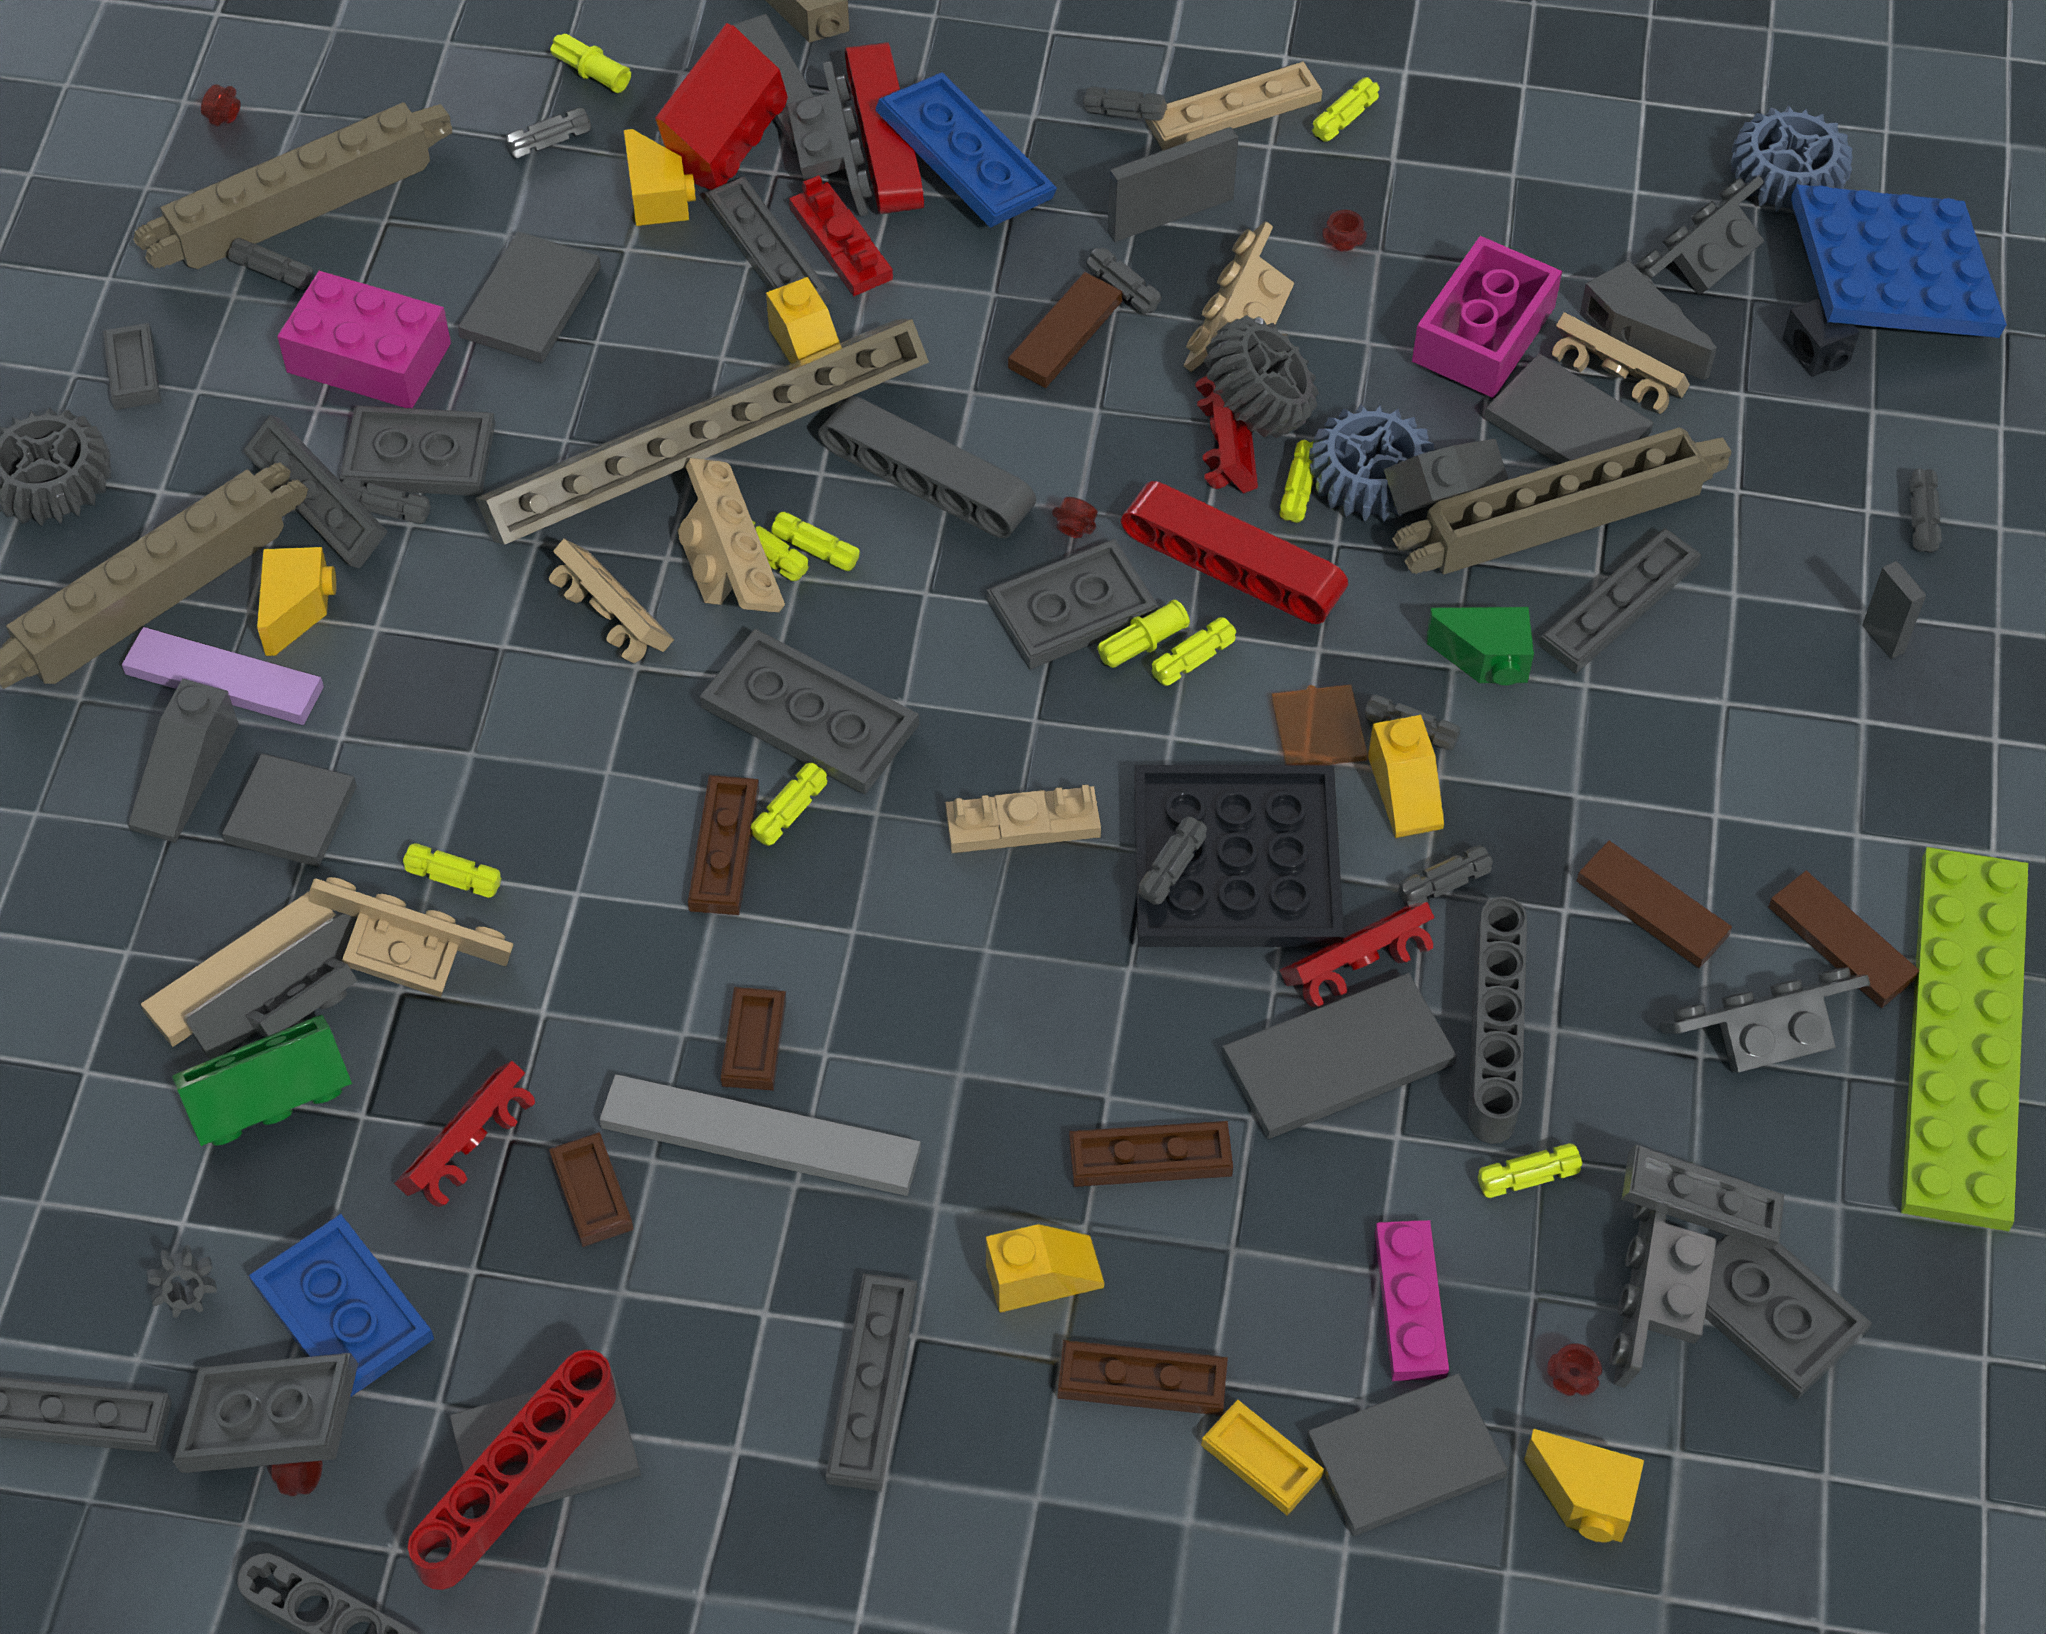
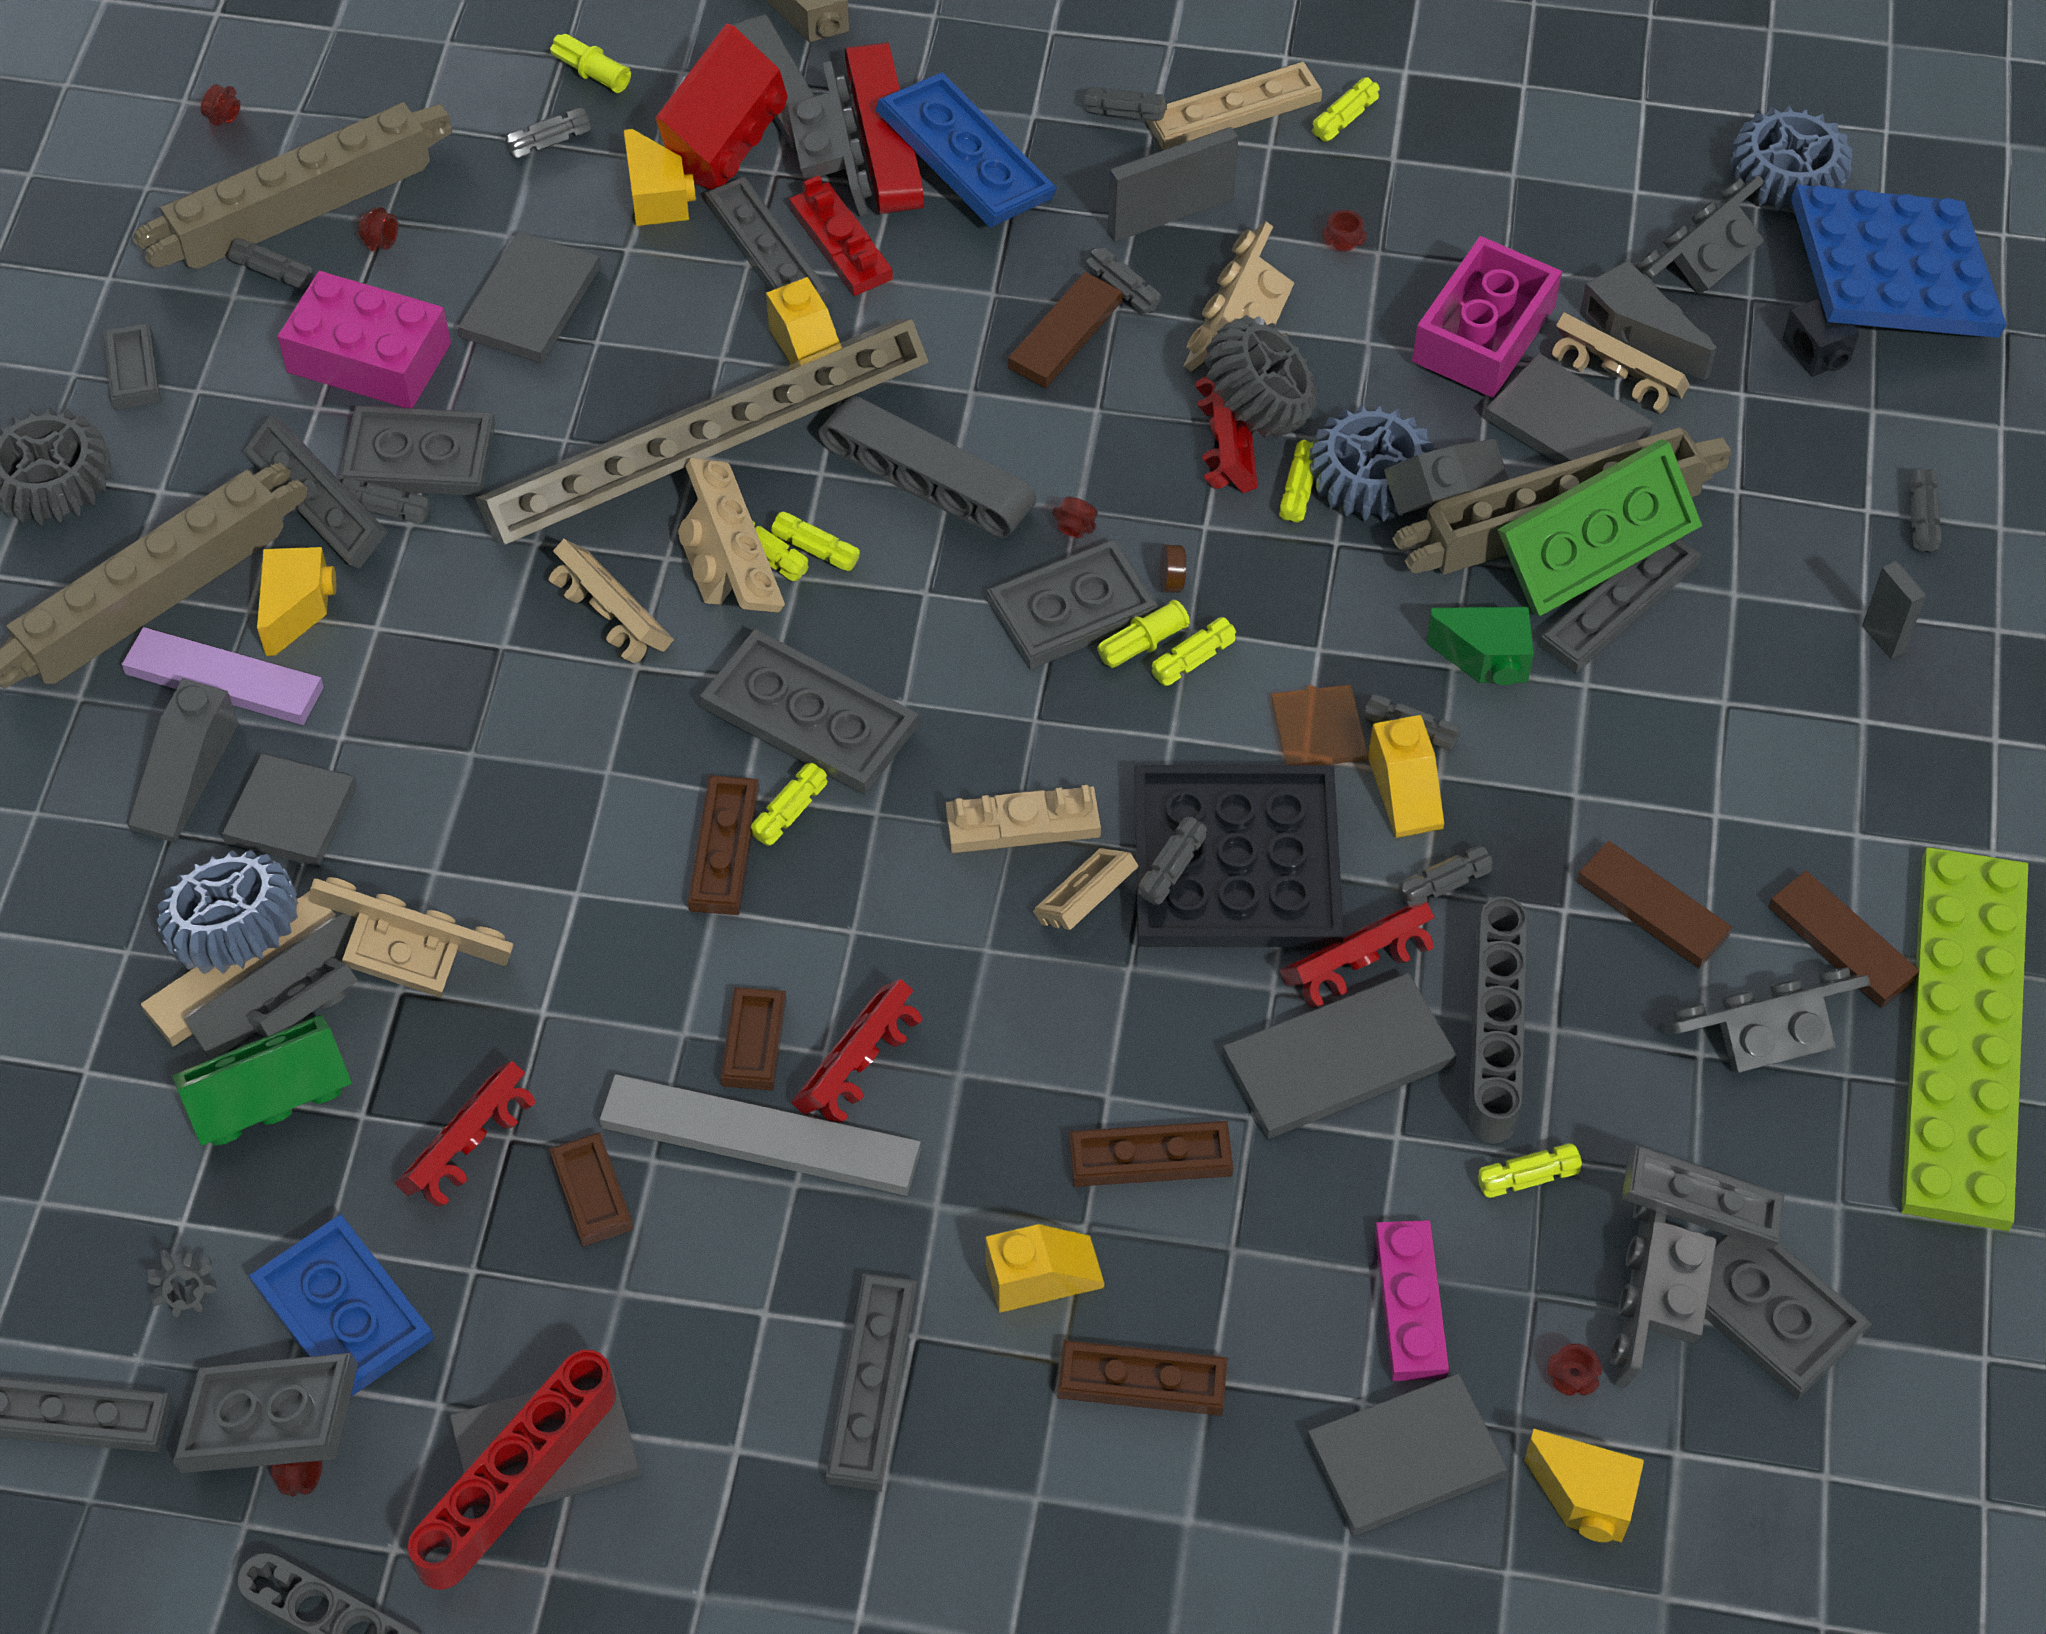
neon yellow axle [403,843,501,898] -> none
red beam [1121,481,1349,624] -> none
yellow tile [1201,1399,1324,1516] -> none
none -> sand blue gear [156,850,298,974]
none -> clear red plate [359,207,398,251]
none -> red plate [791,978,923,1123]
none -> tan tile [1033,848,1139,930]
none -> reddish brown tile [1160,544,1186,593]
none -> bright green plate [1497,439,1702,616]

